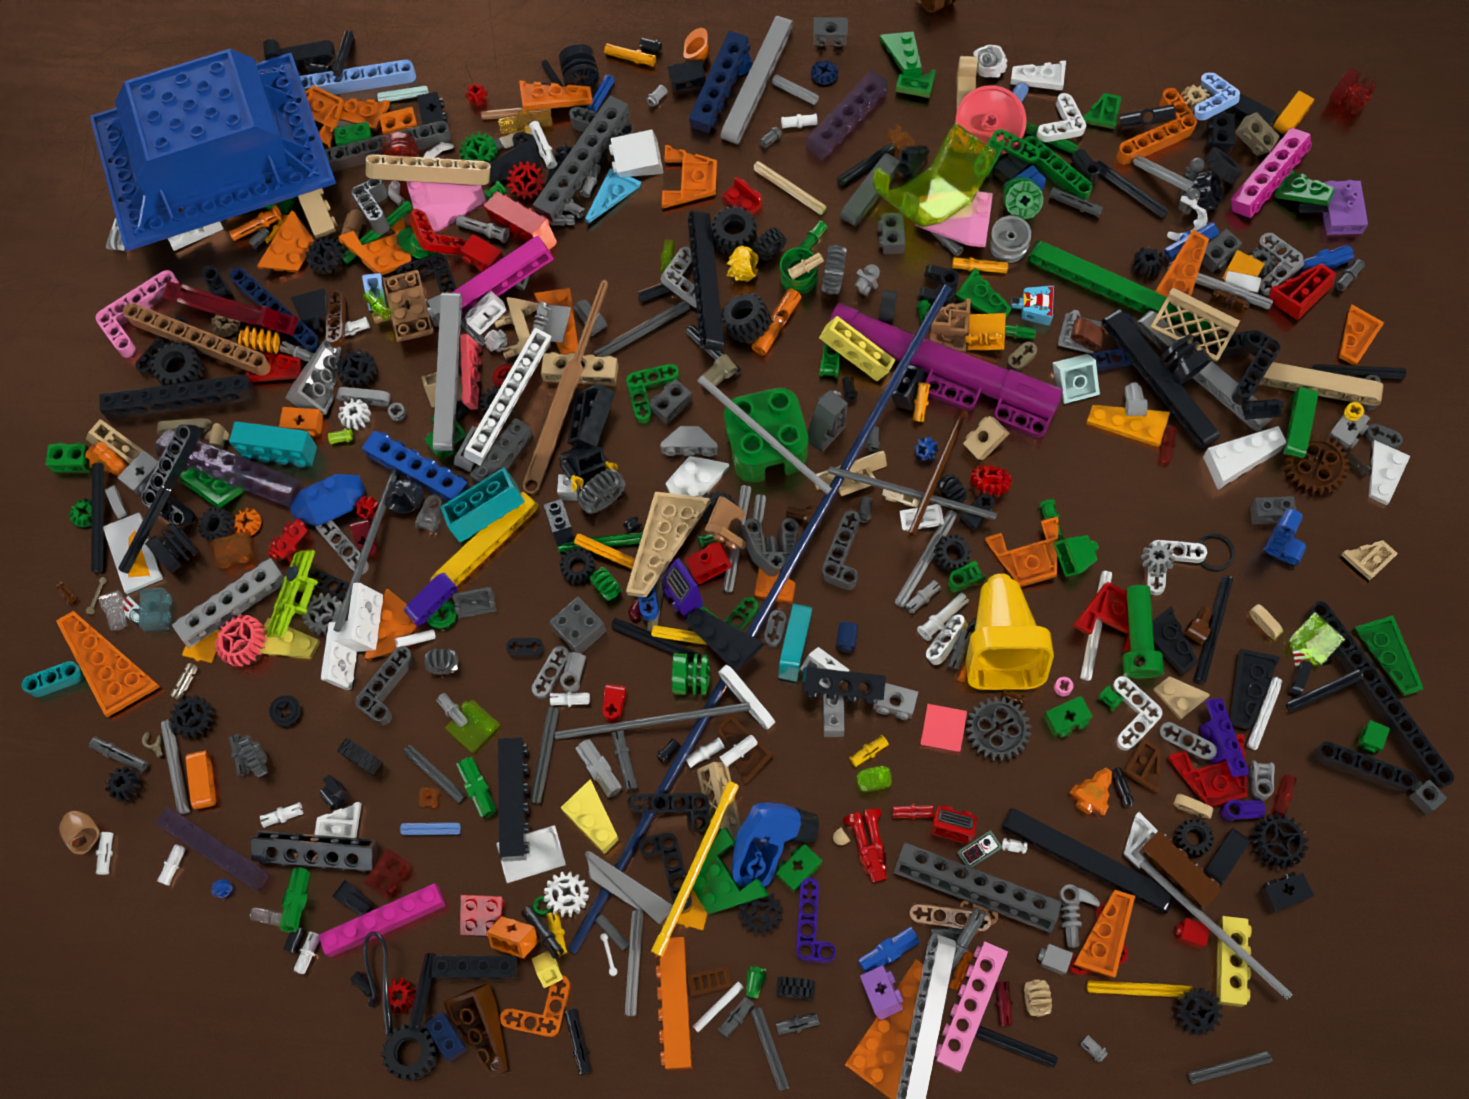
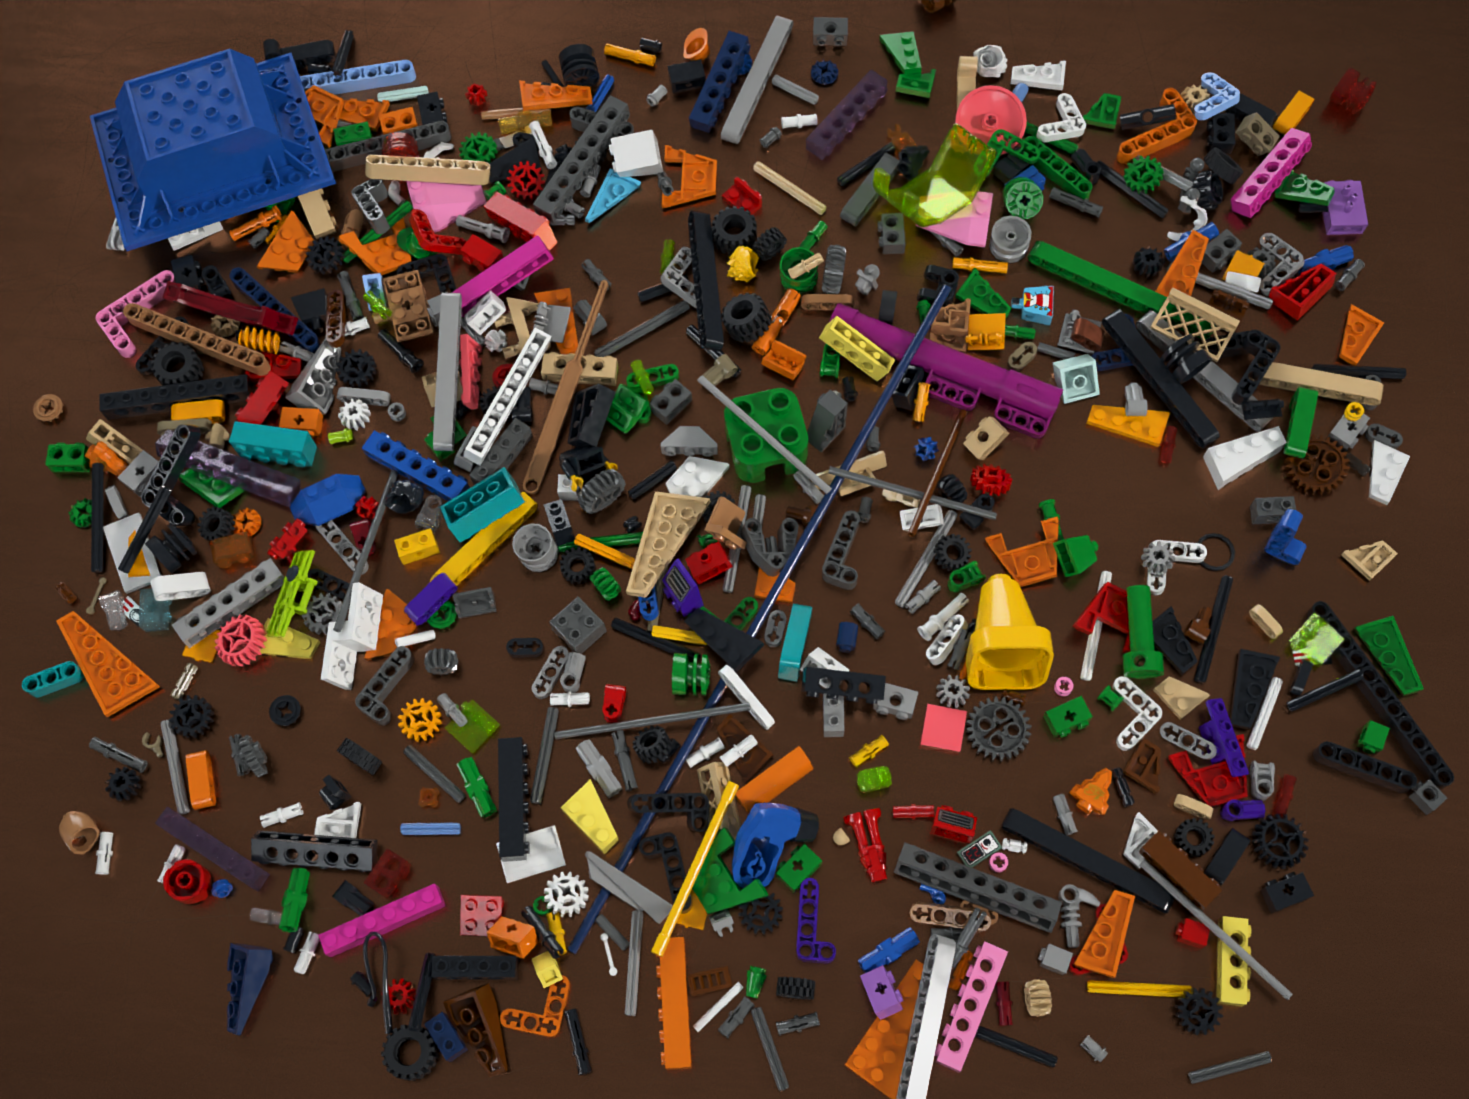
none -> medium nougat gear [33,394,64,422]
none -> white beam [150,572,211,601]
none -> red brick [163,859,212,904]
none -> black brick [171,255,205,291]
none -> light orange beam [171,399,225,424]
none -> dark blue wedge [227,943,273,1035]
none -> red wedge [235,371,289,425]
none -> dark grey pin [337,271,364,321]
none -> black pin [378,329,424,373]
none -> yellow brick [394,528,440,565]
none -> light orange gear [398,698,442,742]
none -> black piece [512,386,533,423]
none -> light grey wheel [512,523,559,572]
none -> light grey axle [529,378,558,395]
none -> dark grey pin [581,259,612,290]
none -> green slope [606,383,650,433]
none -> black axle [628,461,677,500]
none -> clear neon green axle [630,360,654,395]
none -> black tyre [633,725,672,763]
none -> dark grey axle [657,171,674,196]
none -> light grey tile [709,909,734,937]
none -> orange brick [735,746,813,814]
none -> orange bracket [761,340,806,380]
none -> light grey axle [793,470,824,504]
none -> medium nougat beam [801,294,854,310]
none -> dark grey pin [850,603,886,640]
none -> blue arm [920,883,946,904]
none -> light grey gear [936,675,970,709]
none -> bright pink bush [989,853,1008,873]
none -> dark grey piece [1037,342,1075,360]
none -> light grey axle [1053,794,1078,835]
none -> green gear [1123,156,1164,194]

